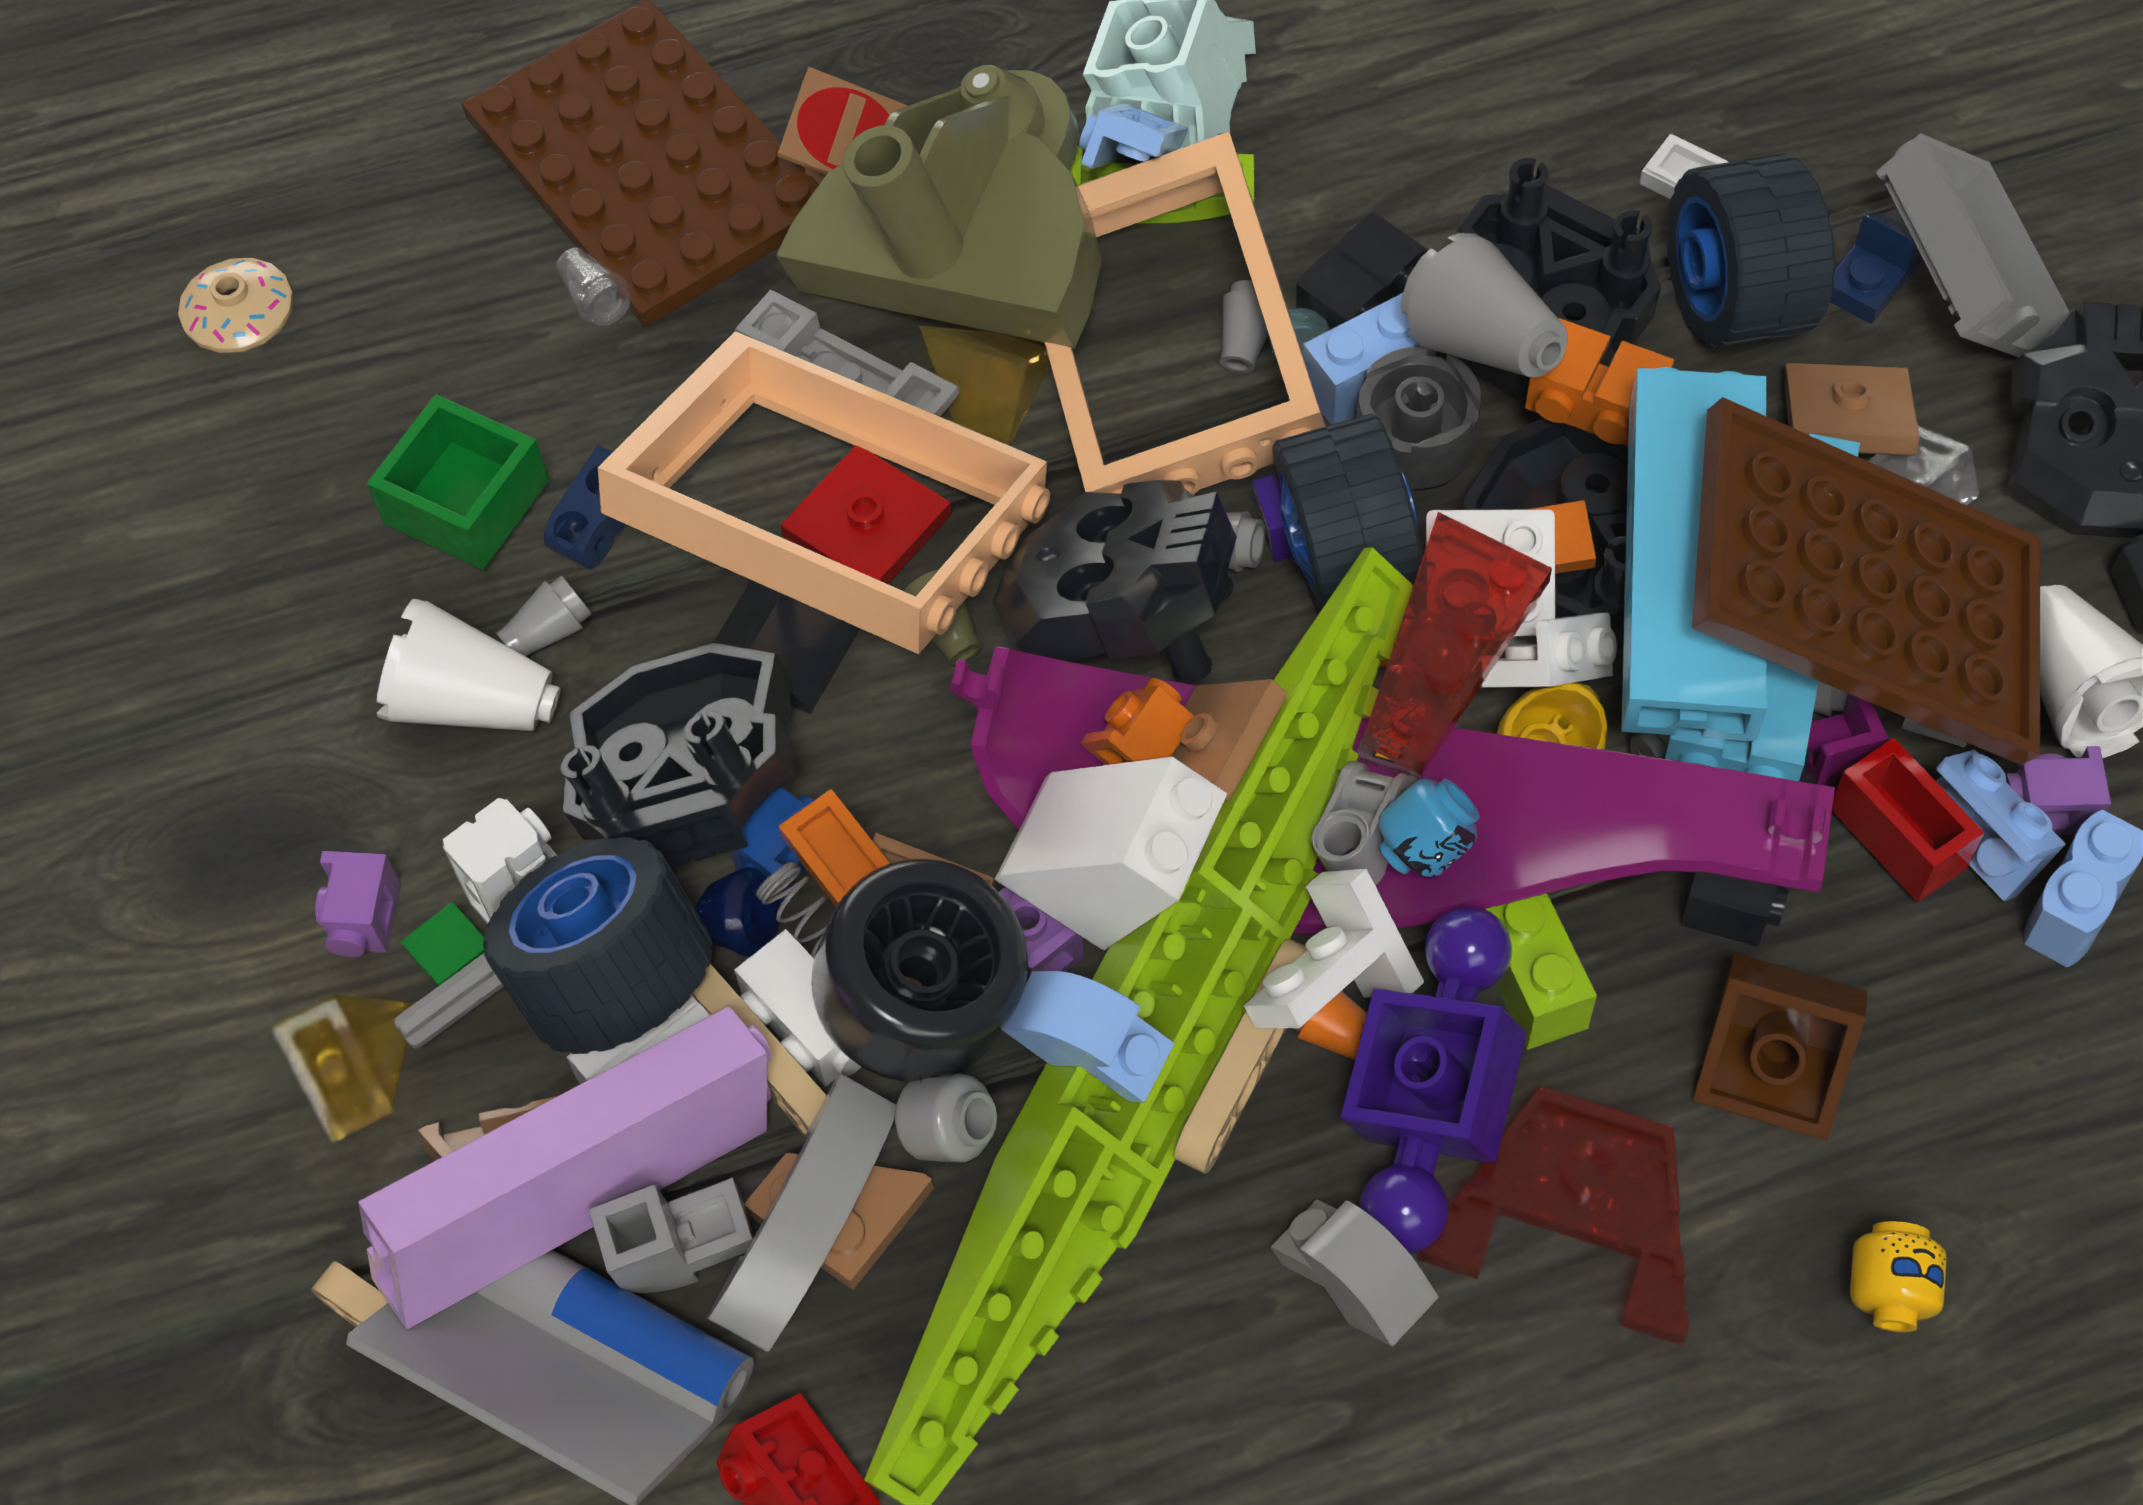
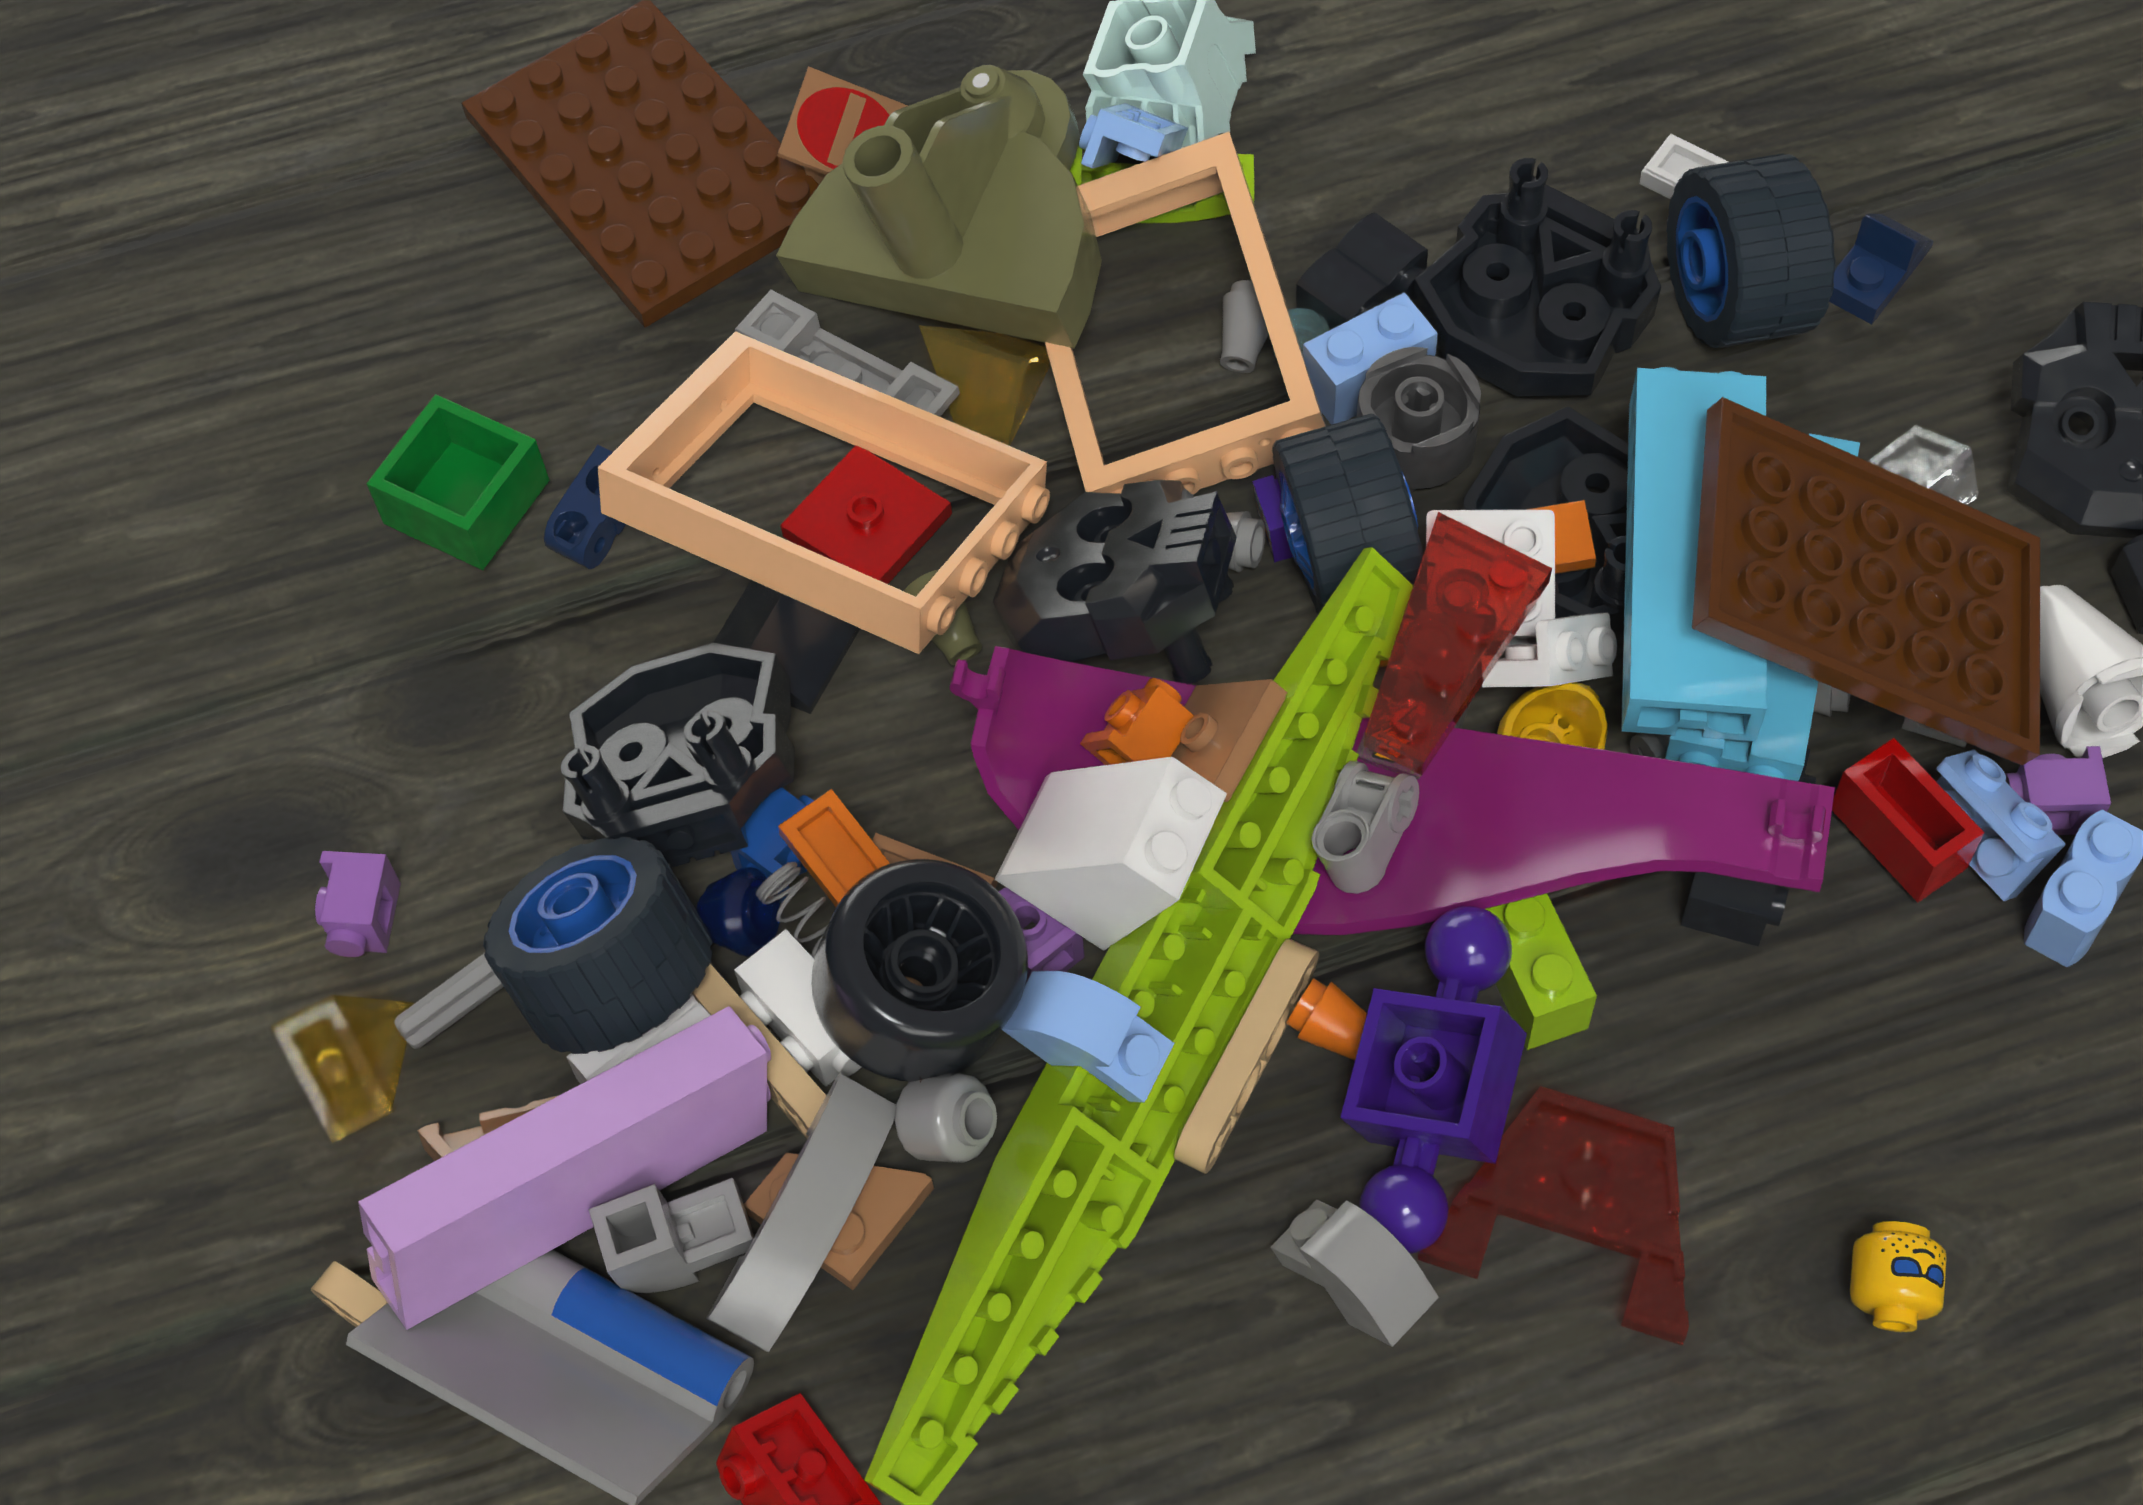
tan dish [178,258,294,353] -> none
white cone [377,599,561,731] -> none
green tile [400,902,486,987] -> none
white brick [443,798,557,924] -> none
light grey cone [496,576,592,657] -> none
clear cone [556,248,630,326] -> none
white bracket [1244,869,1424,1028] -> none
dark azure head [1379,778,1480,878] -> none
light grey cone [1401,233,1567,378] -> none
orange piece [1525,318,1675,446] -> none
reddish brown slope [1693,952,1867,1141] -> none
medium nougat plate [1783,363,1919,456] -> none
magenta panel [1805,694,1889,787] -> none
light grey door [1876,133,2069,357] -> none

